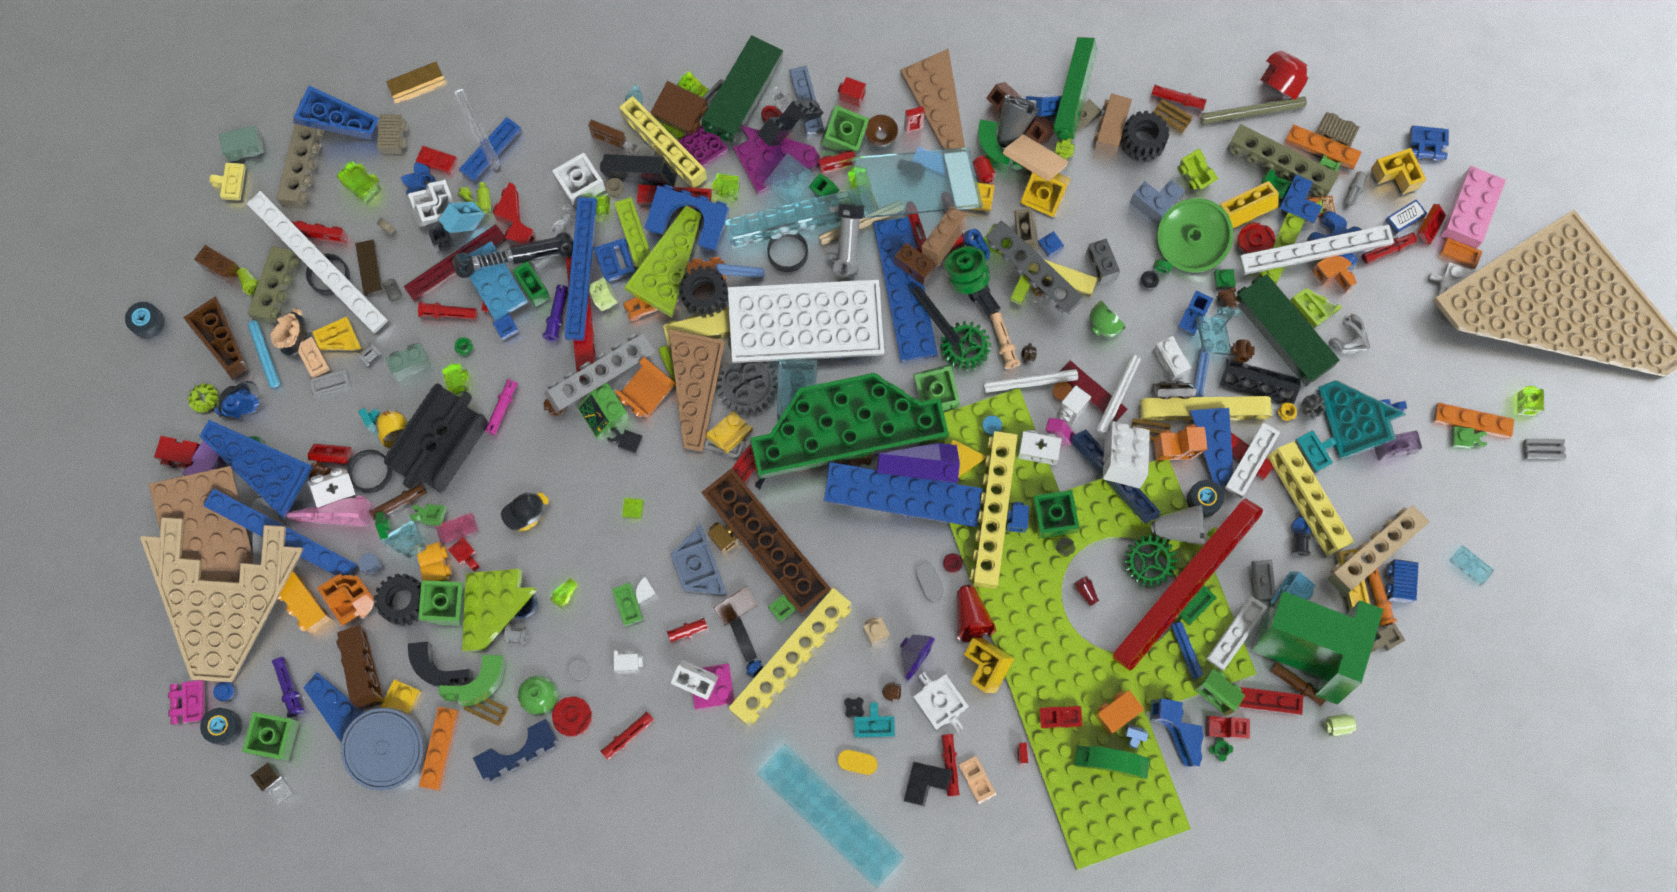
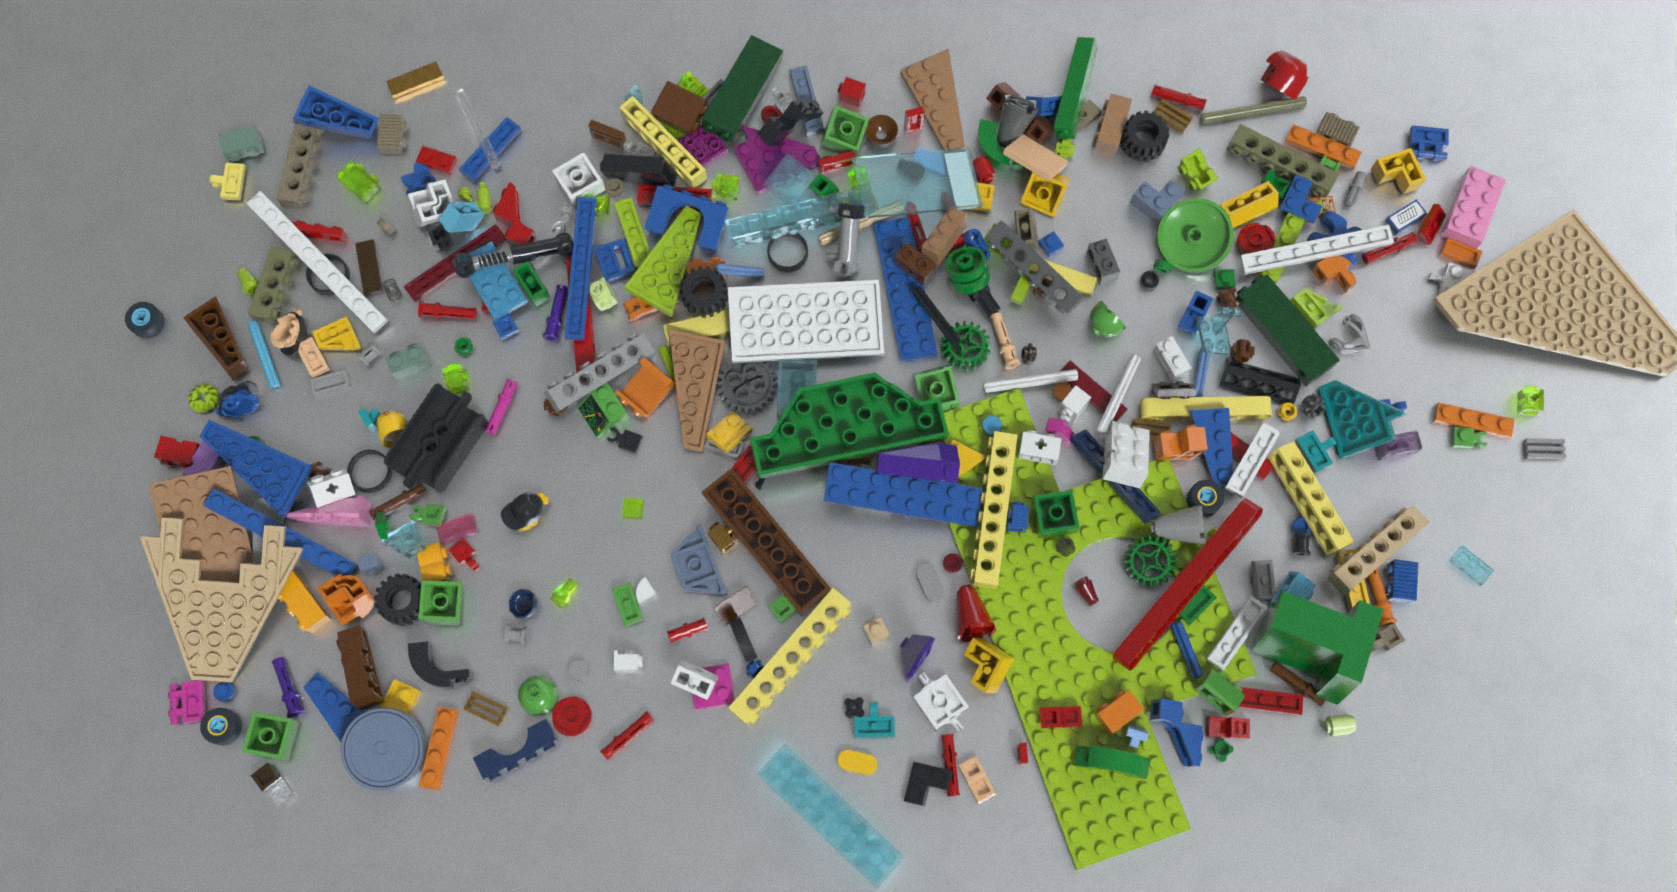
reddish brown brick [194,245,240,286] -> none
red plate [307,444,352,464] -> none
bright green arch [438,655,506,707] -> none
lime wing [462,569,536,652] -> none
reddish brown plate [882,682,901,702] -> none

